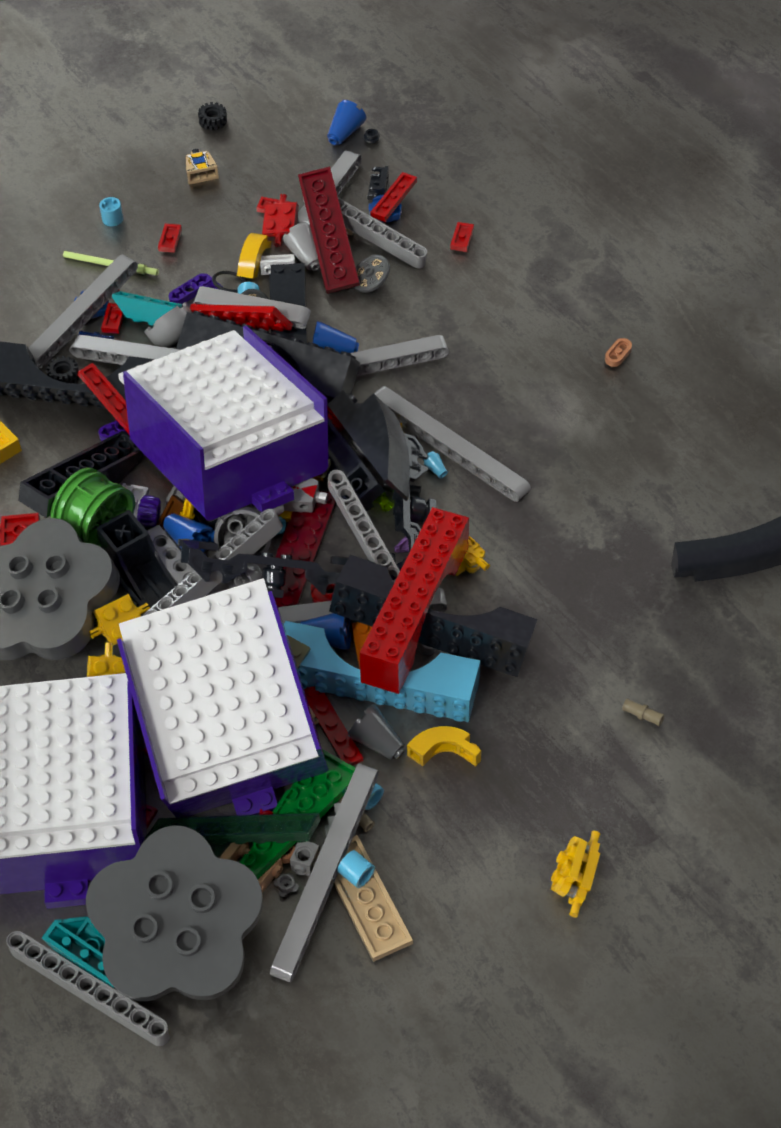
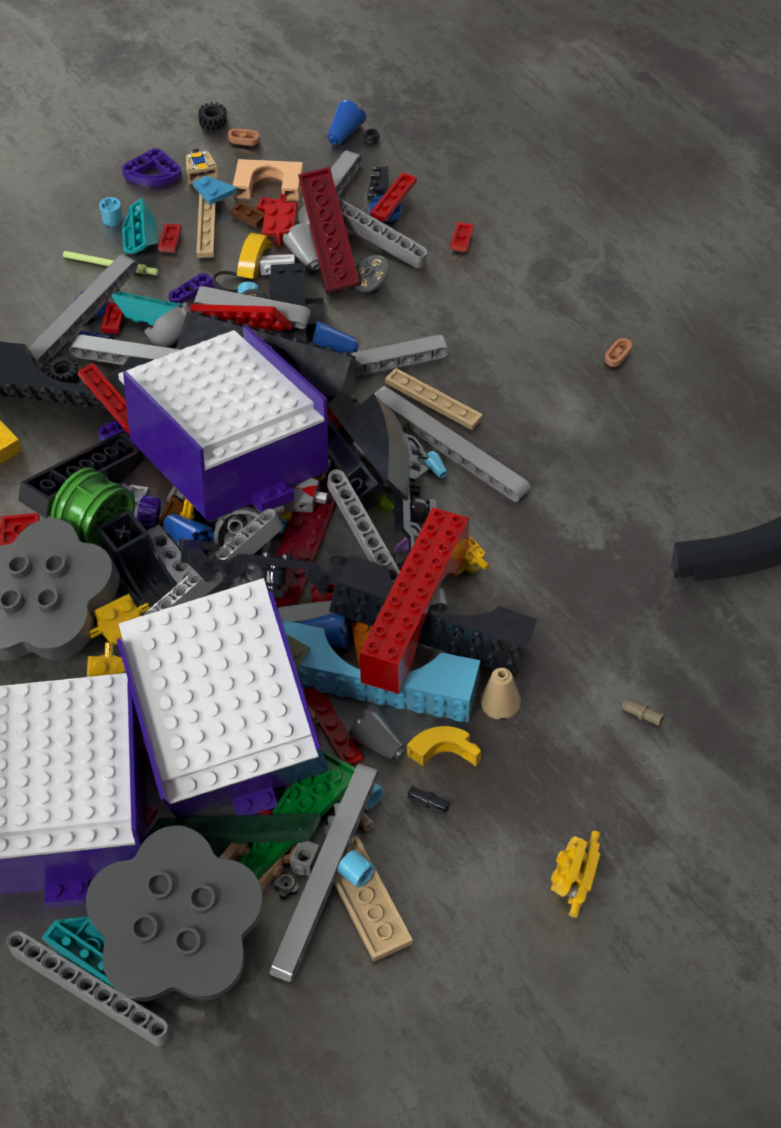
none -> dark purple beam [122,148,182,186]
none -> teal wedge [122,198,158,254]
none -> dark azure wing [193,176,237,205]
none -> tan plate [197,194,216,258]
none -> nougat plate [228,128,260,146]
none -> reddish brown plate [230,201,264,228]
none -> light nougat arch [233,159,303,201]
none -> black slope [306,298,324,334]
none -> tan plate [385,368,483,430]
none -> black pin [407,786,450,814]
none -> tan cone [481,668,521,720]

